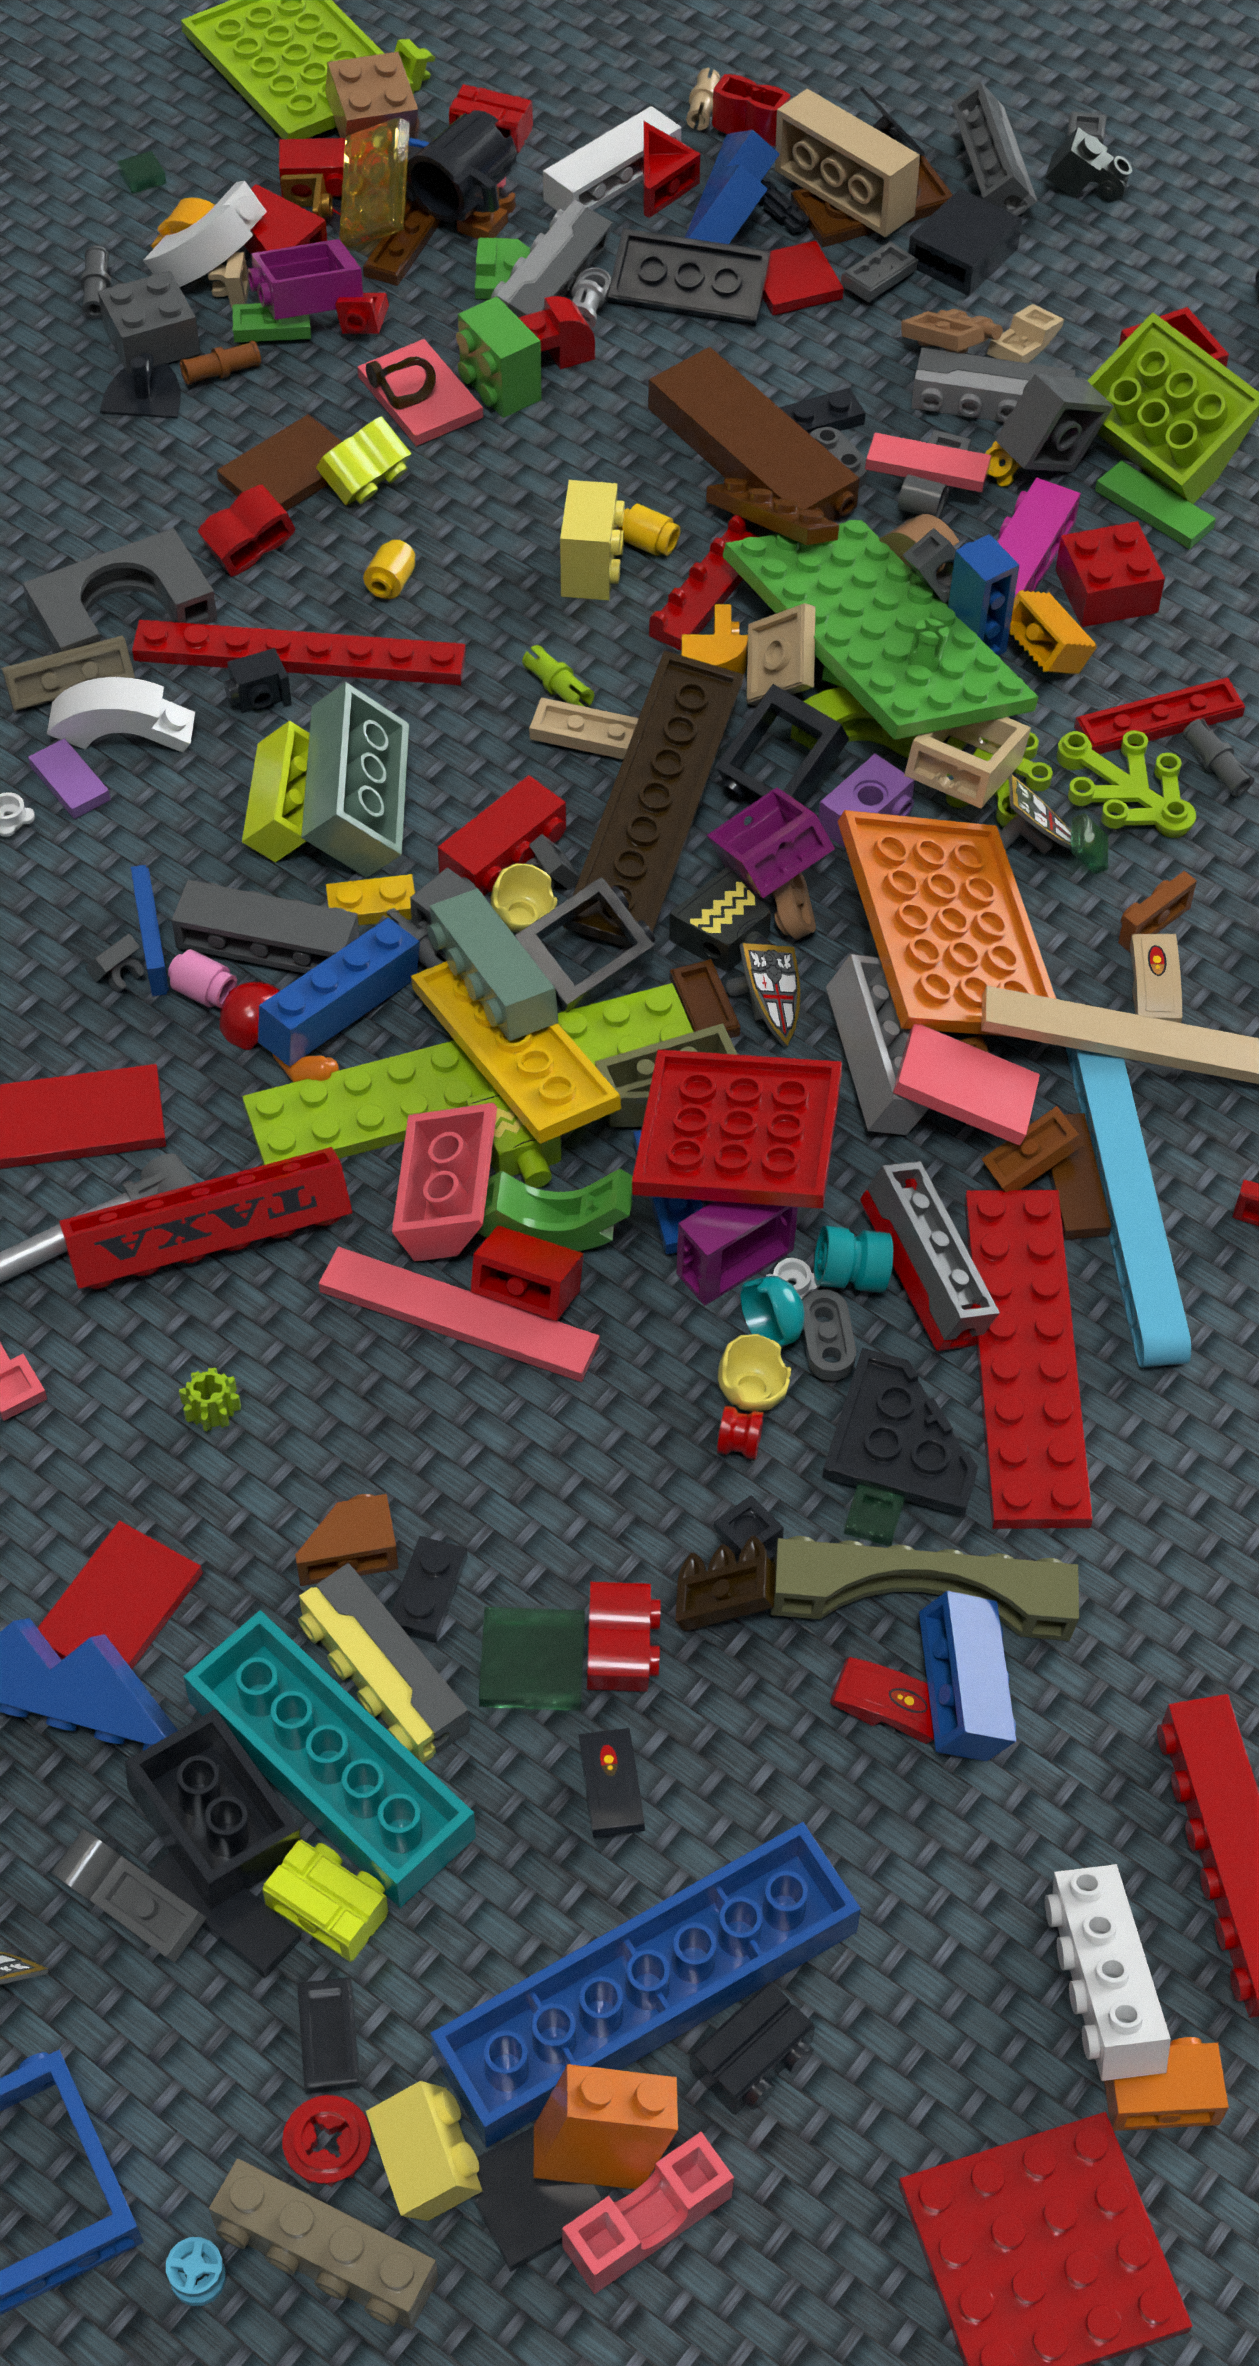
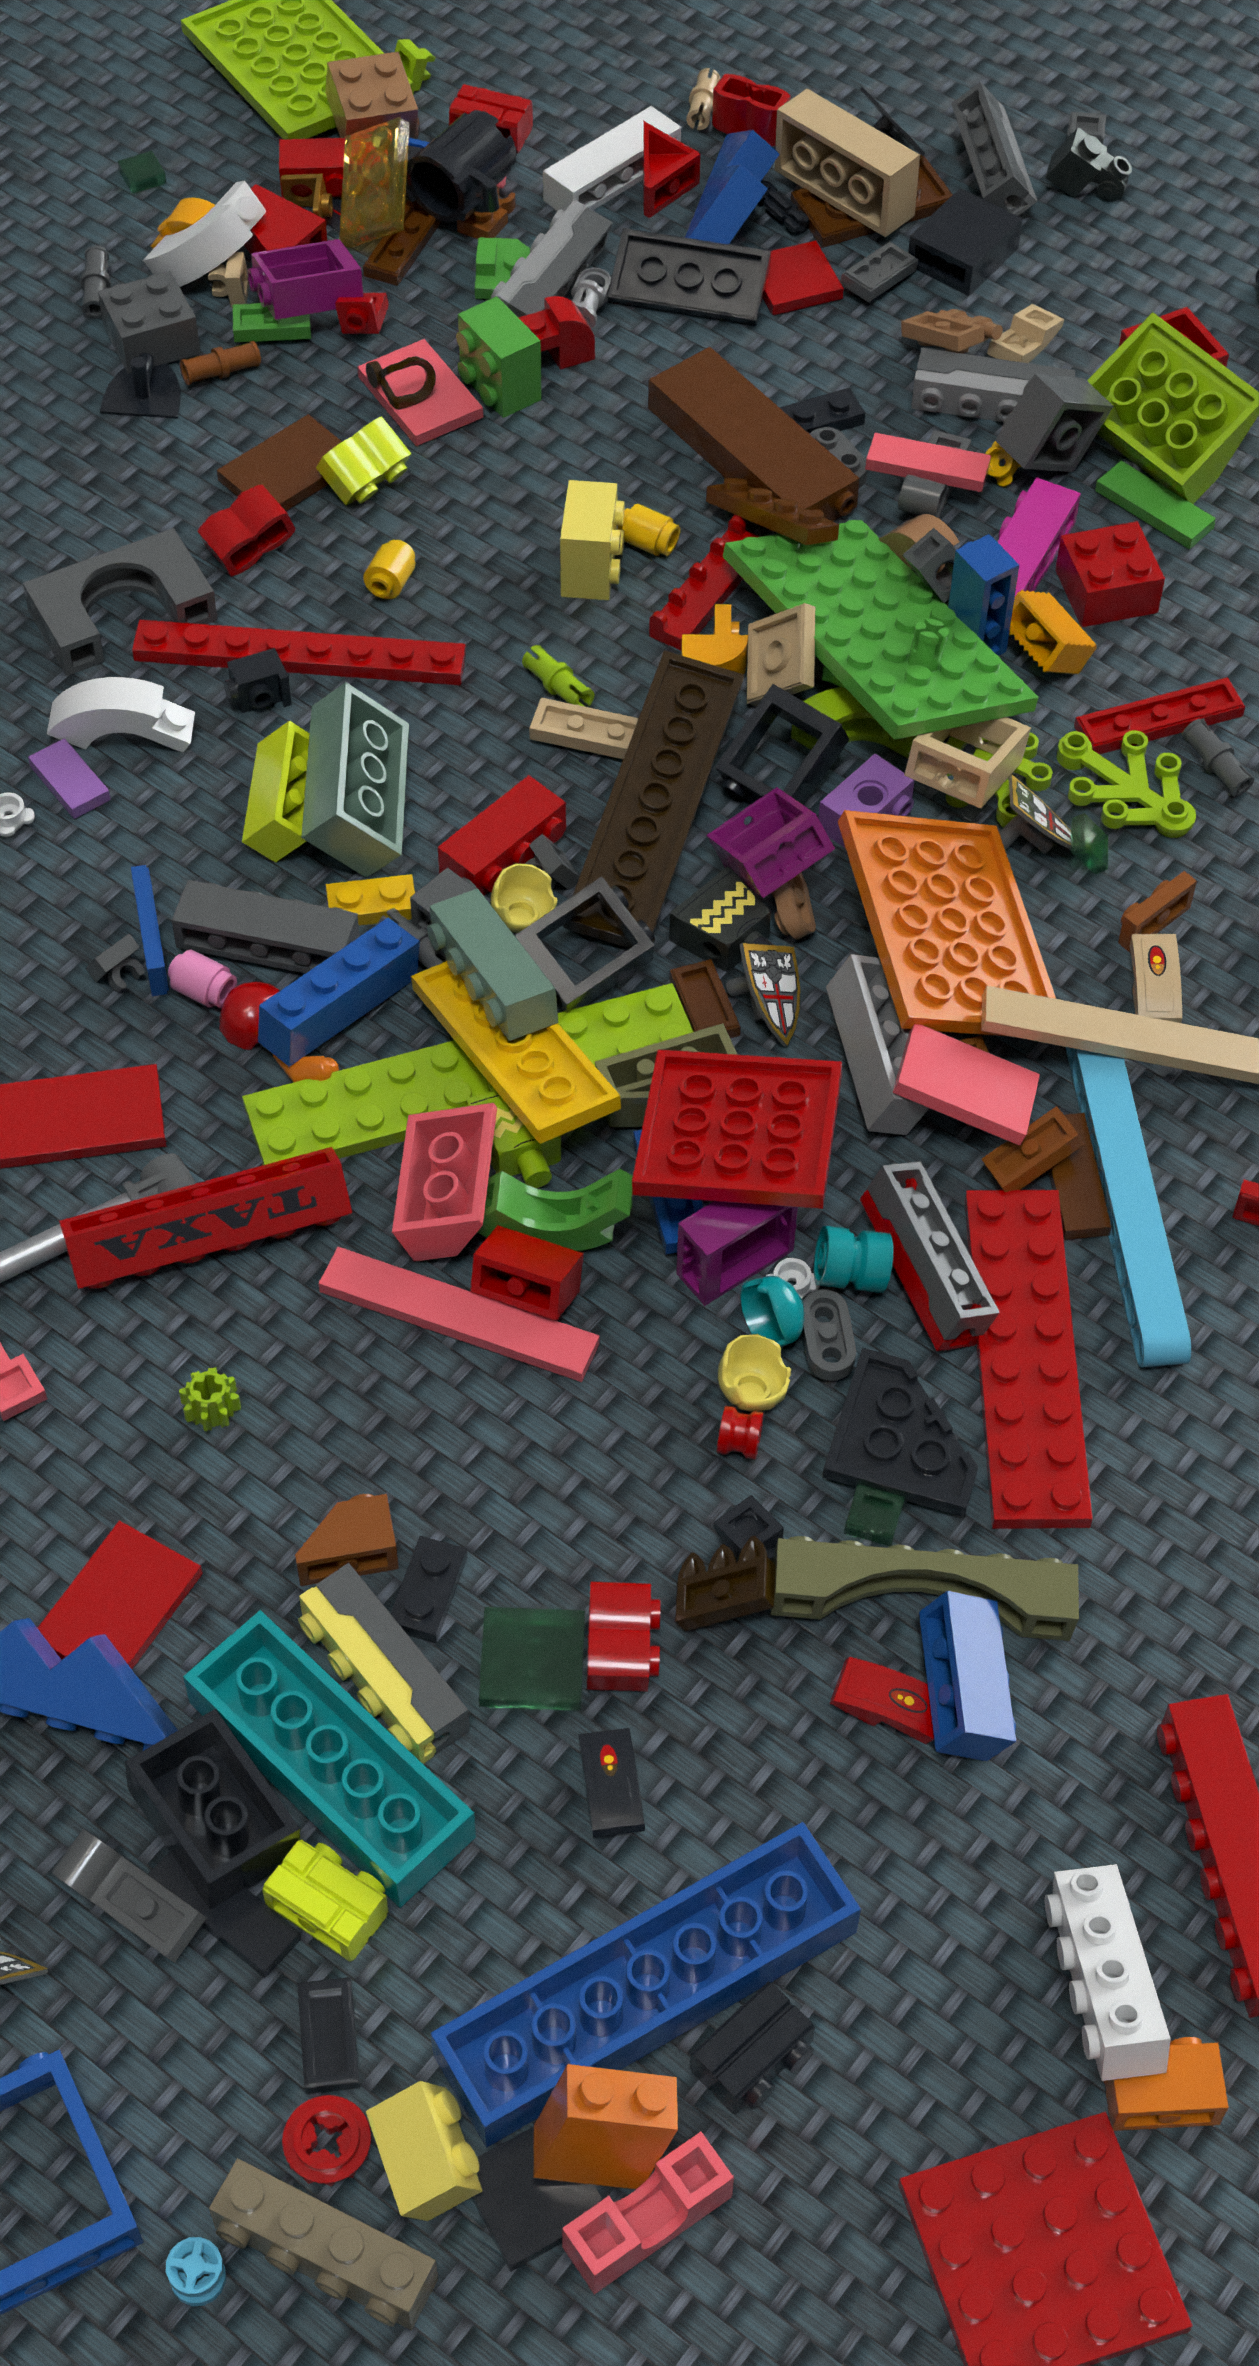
dark tan tile [1,636,135,711] -> none

